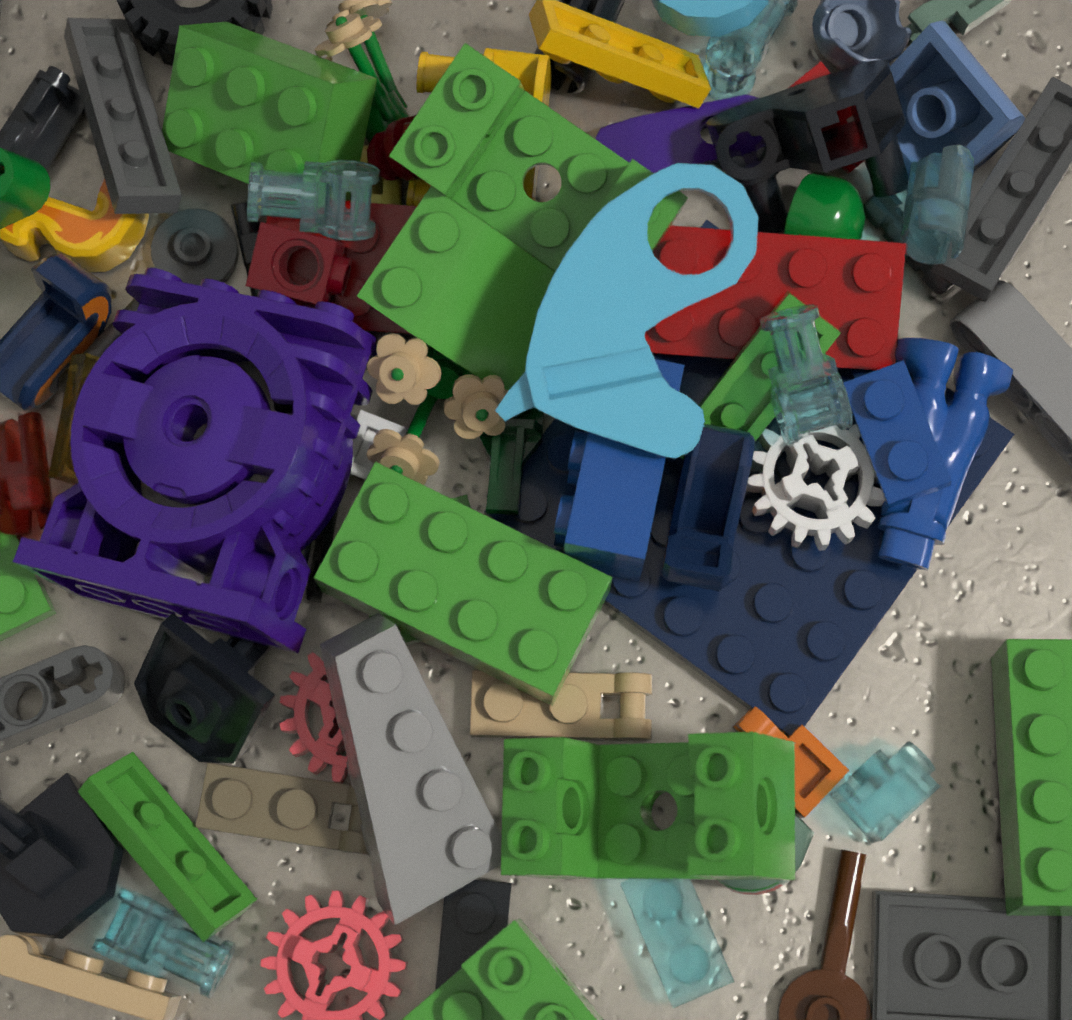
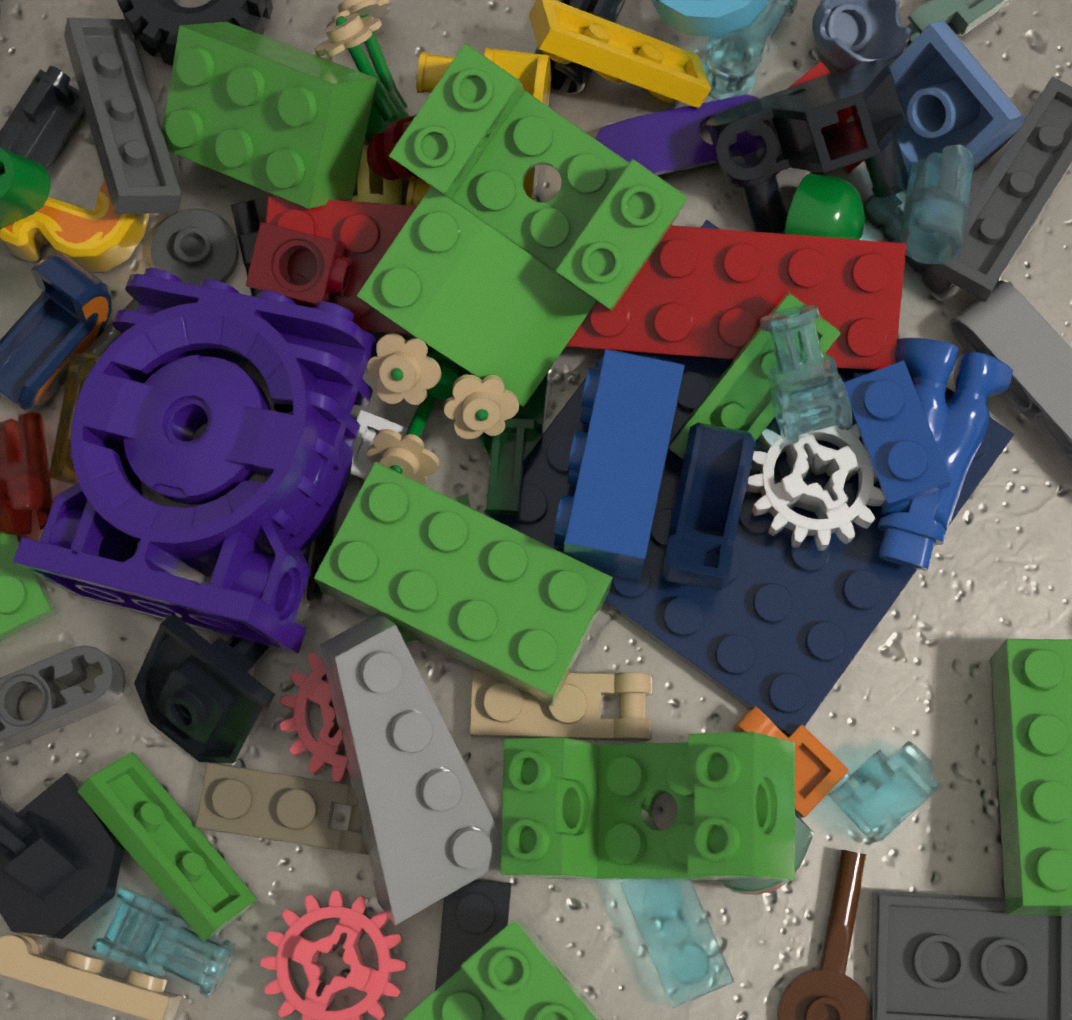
clear light blue connector [247,160,380,241] -> none
medium azure animal [495,163,758,458] -> none

